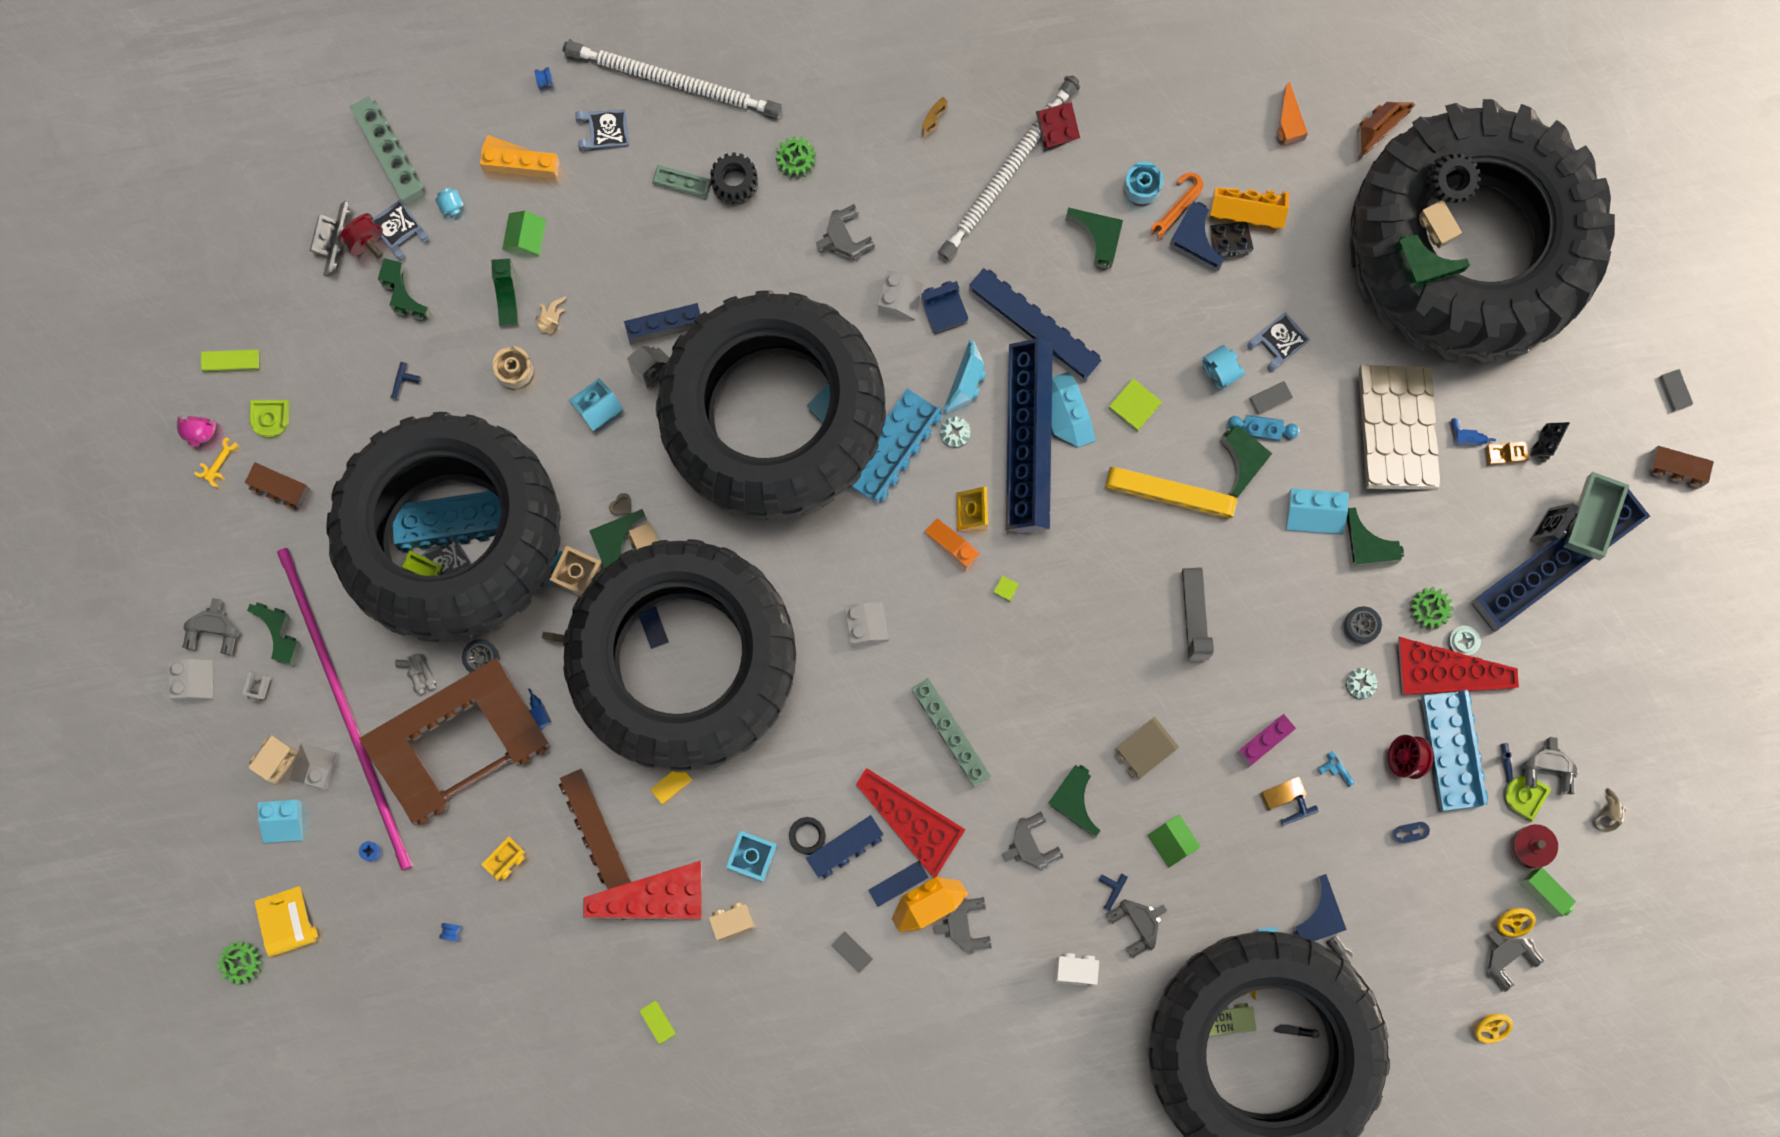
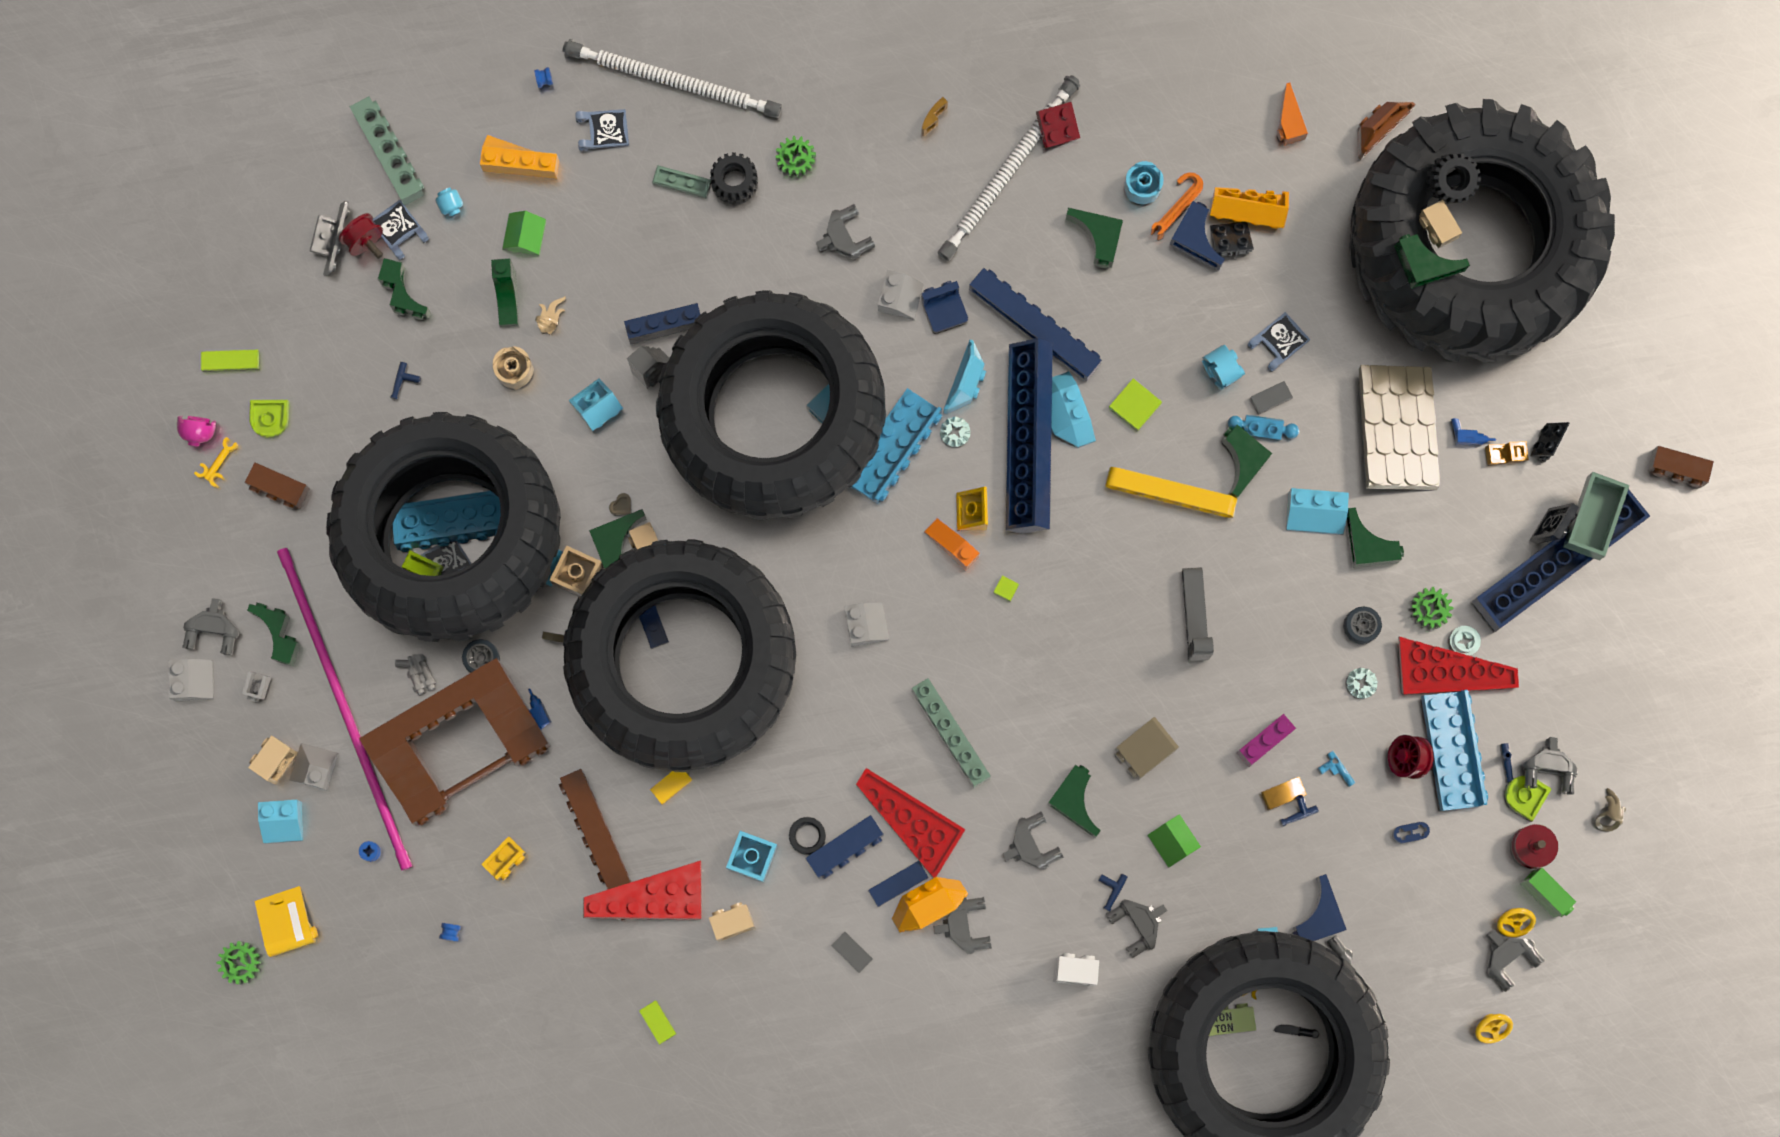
dark grey tile [1660,369,1693,411] -> none

